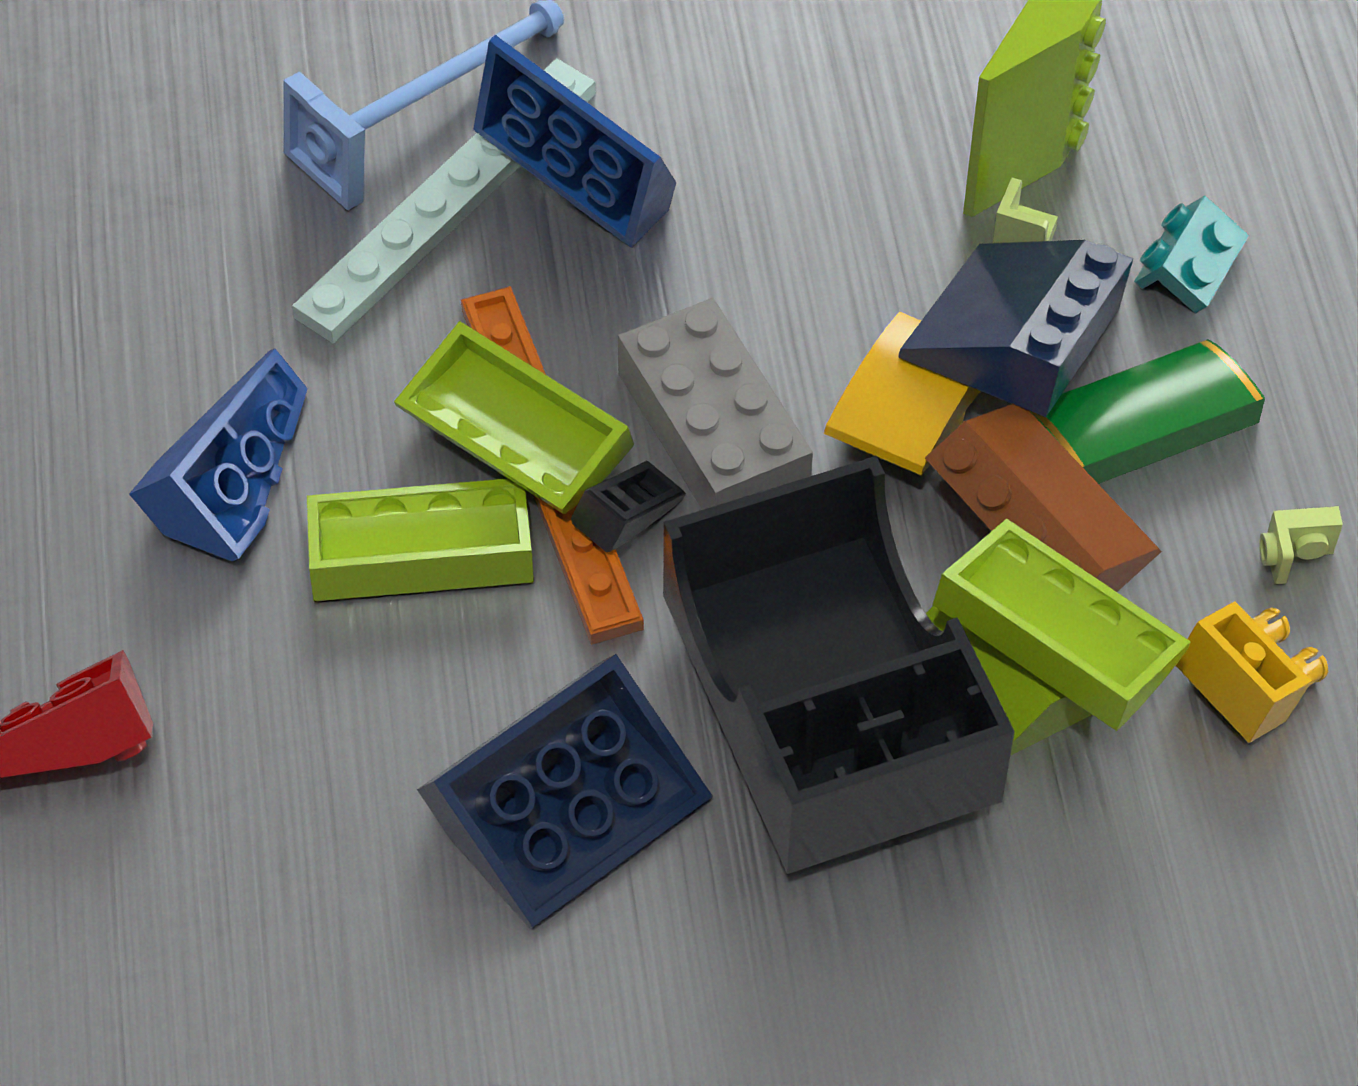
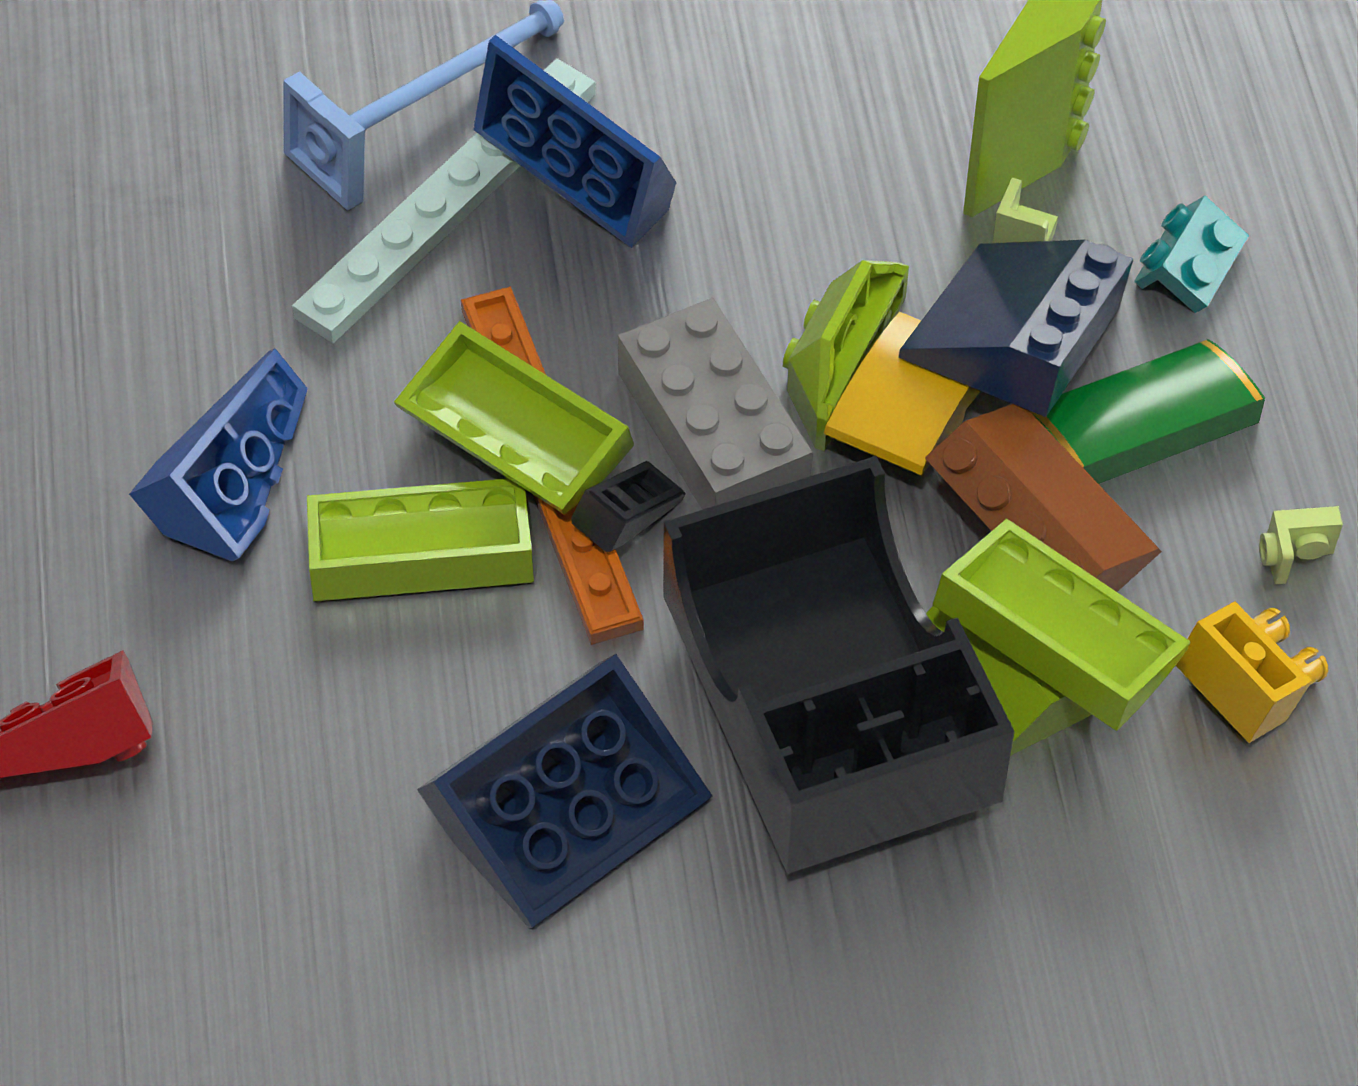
none -> lime wedge [782,260,909,452]

